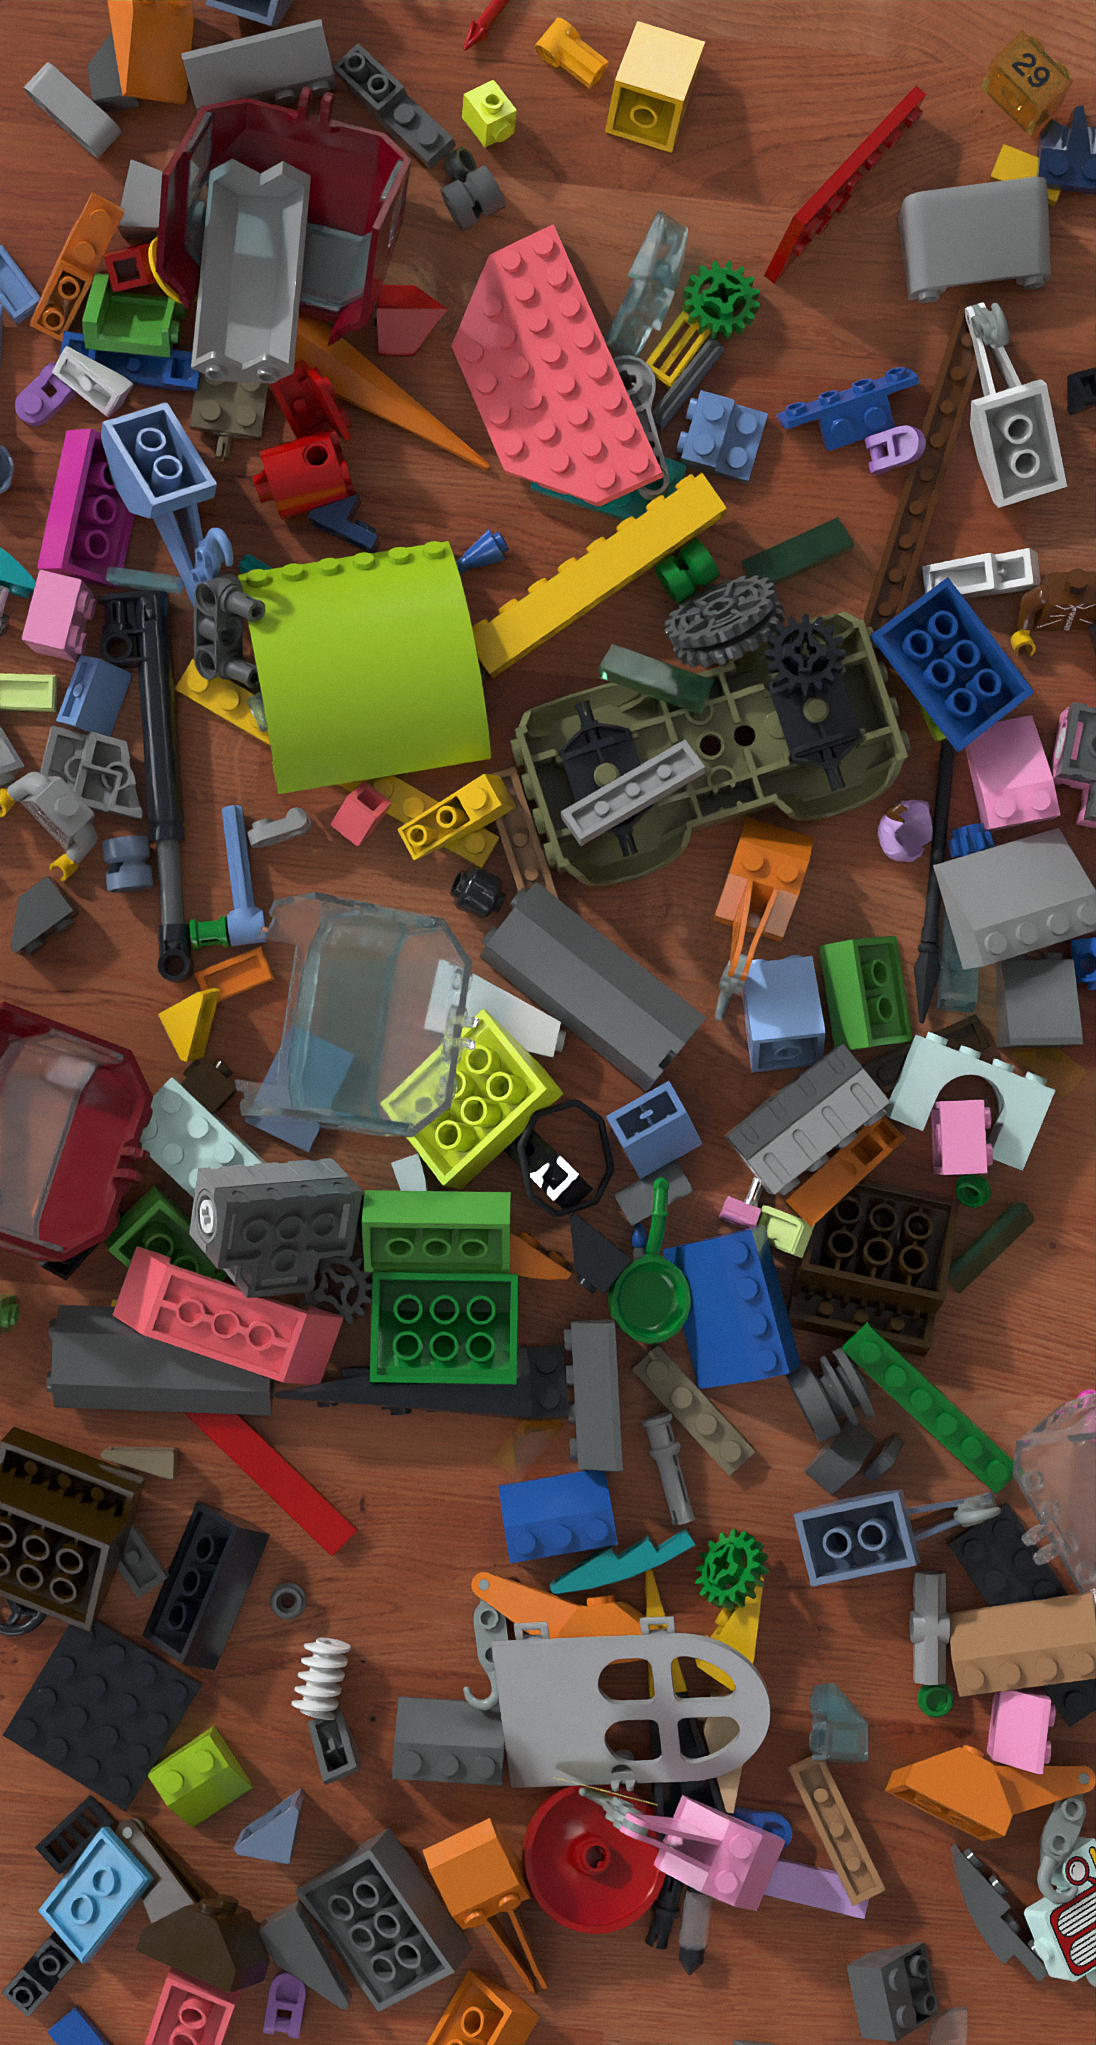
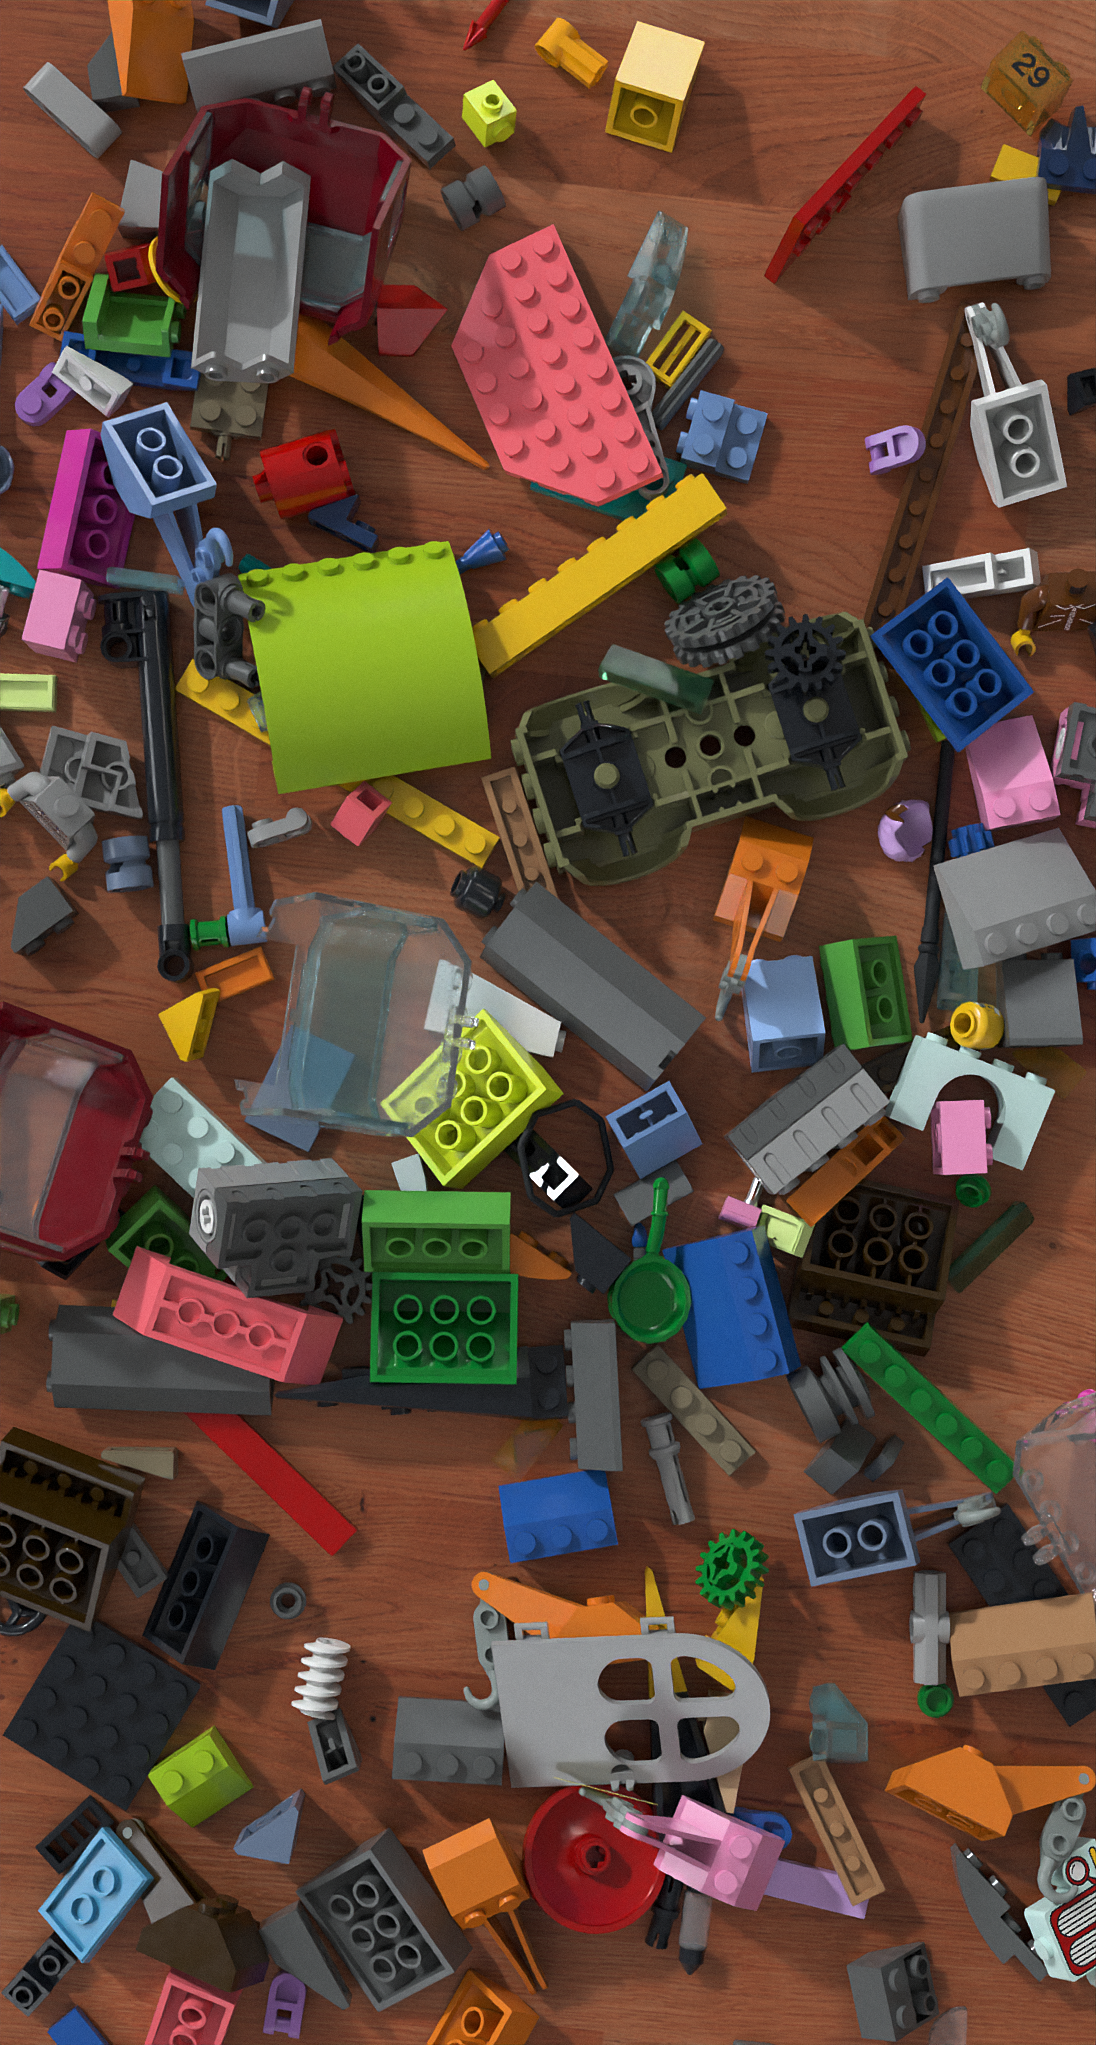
medium blue panel [56,655,132,737] -> none
dark brown brick [181,1058,241,1114] -> none
red bracket [267,359,352,443] -> none
yellow slope [397,774,516,861] -> none
dark grey plate [444,147,476,182] -> none
teal slope [550,1528,695,1594] -> none
light grey plate [561,739,705,846] -> none
green gear [683,260,760,340] -> none
clear green slope [741,517,854,586] -> none
blue bracket [777,367,920,451] -> none
bright pink slope [987,1686,1056,1774] -> none
none -> yellow head [950,1001,1005,1050]

